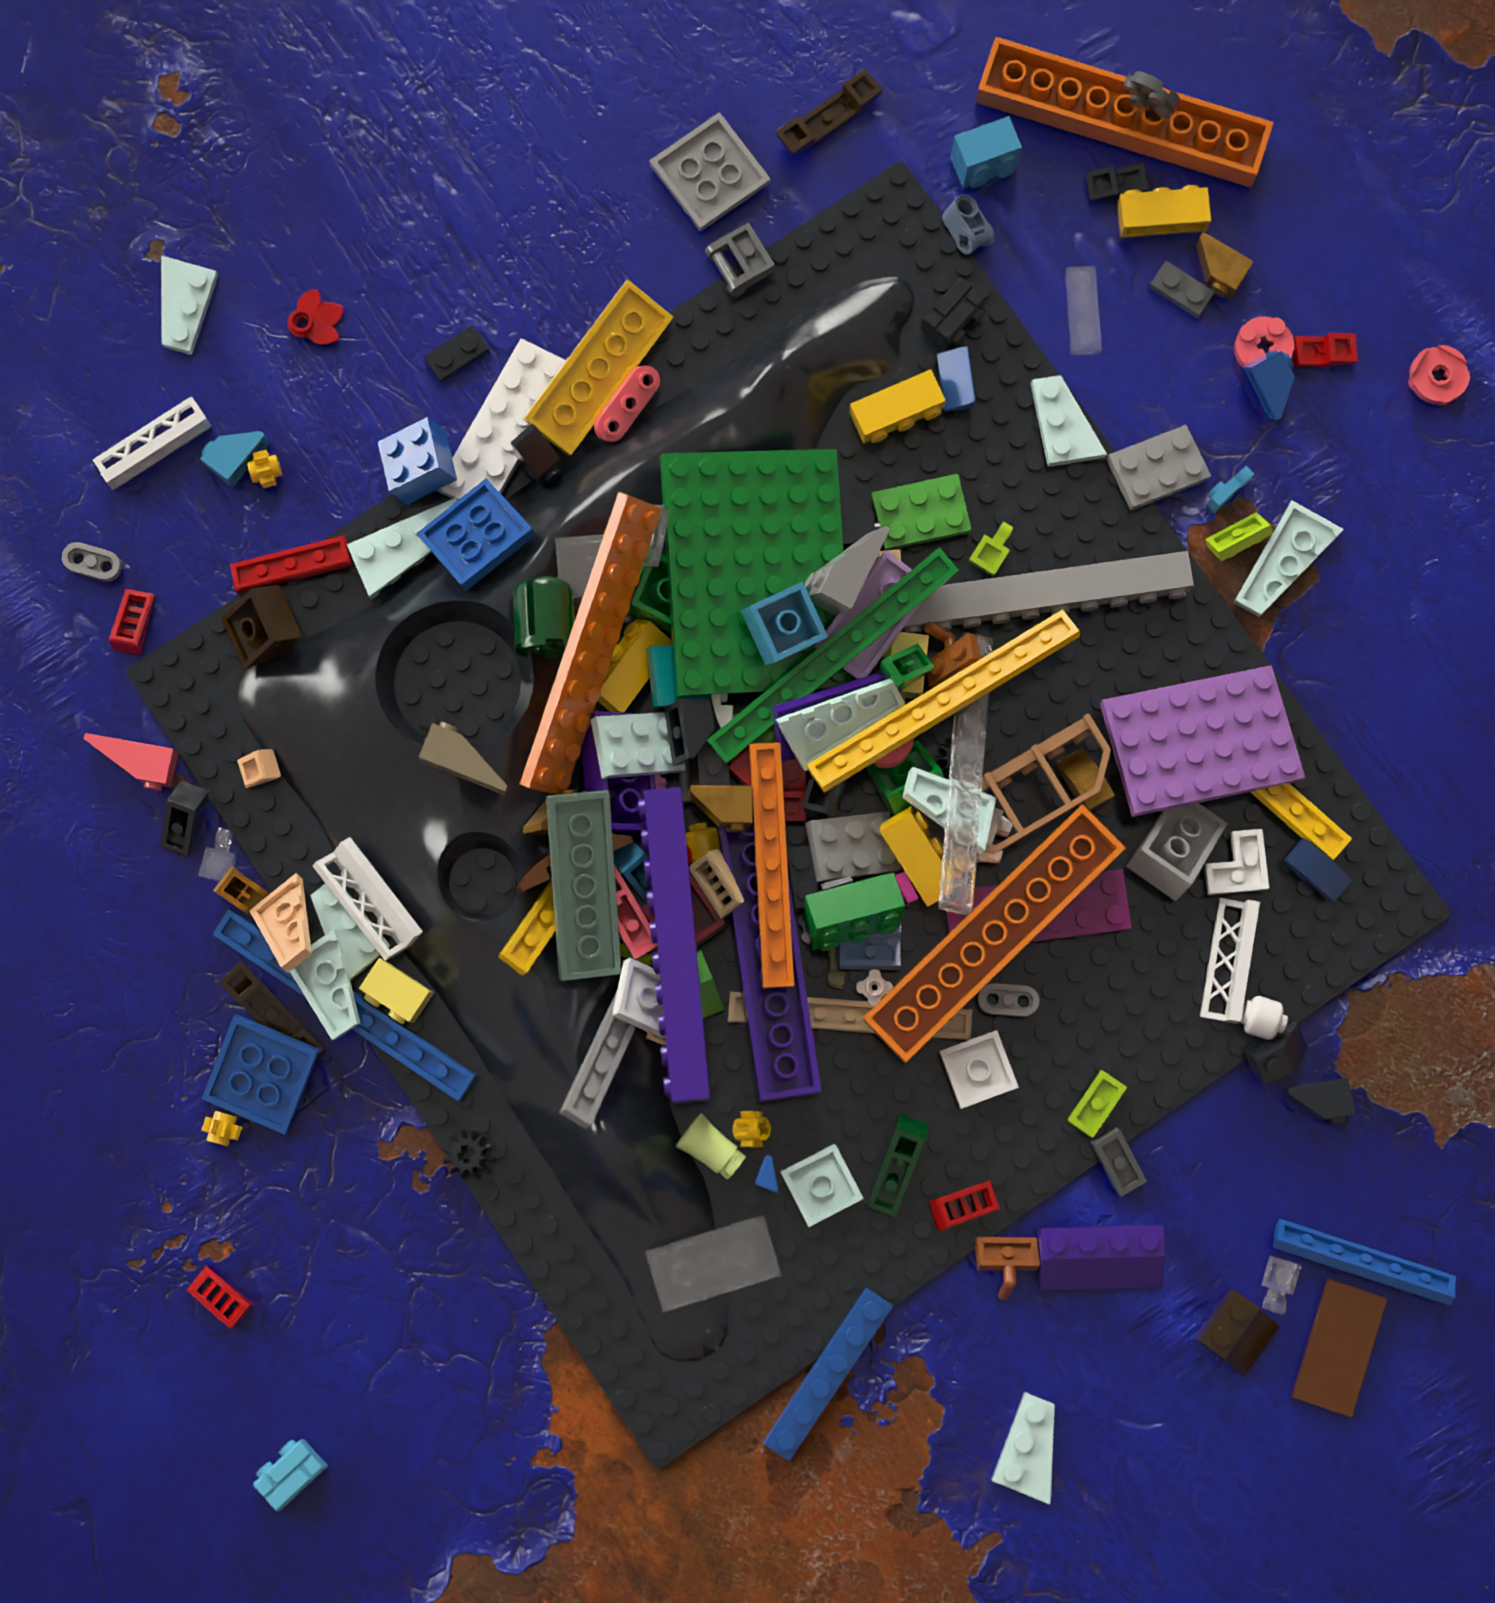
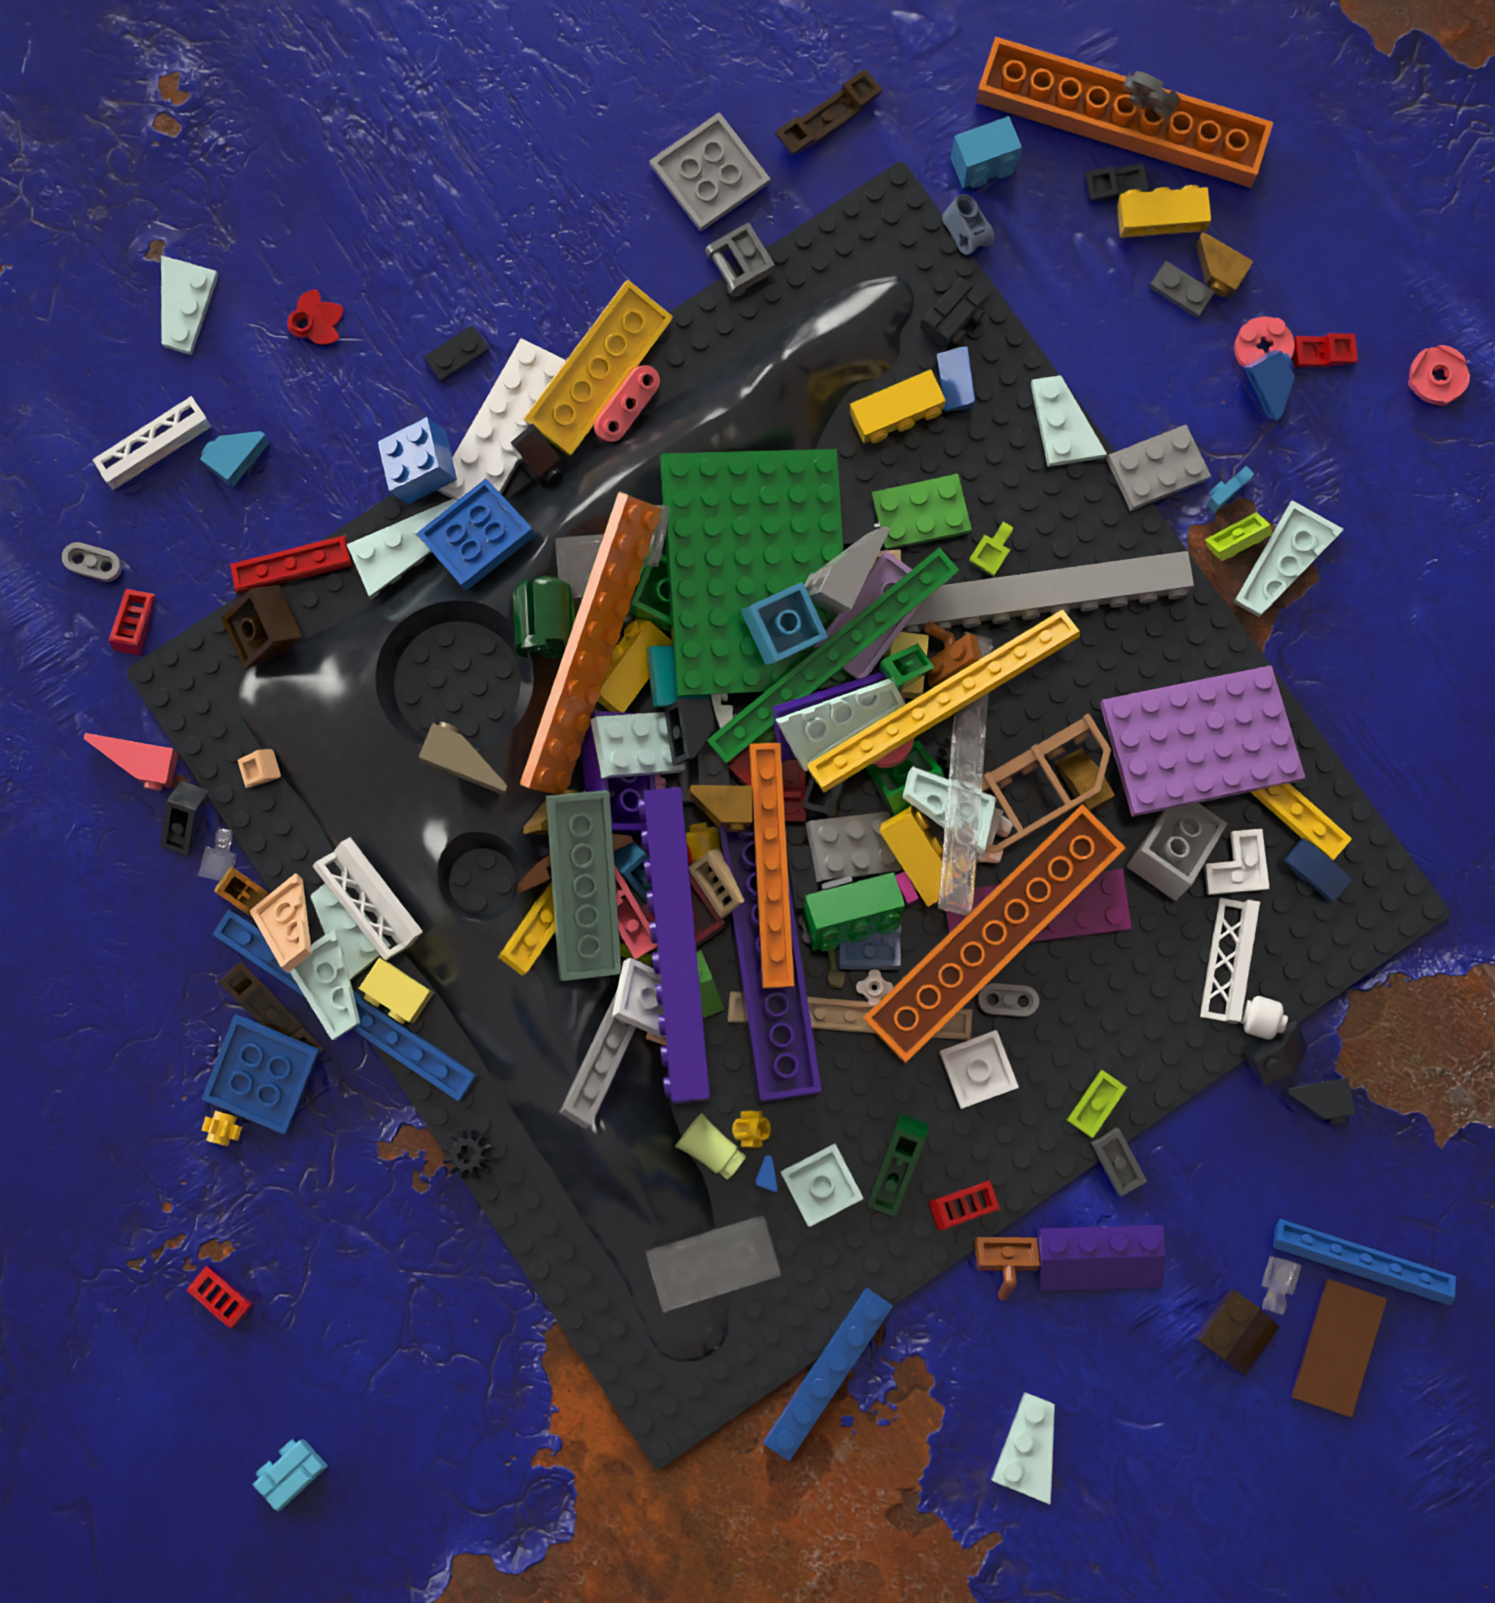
yellow gear [247,449,282,488] -> none
clear plate [1065,266,1101,355] -> none

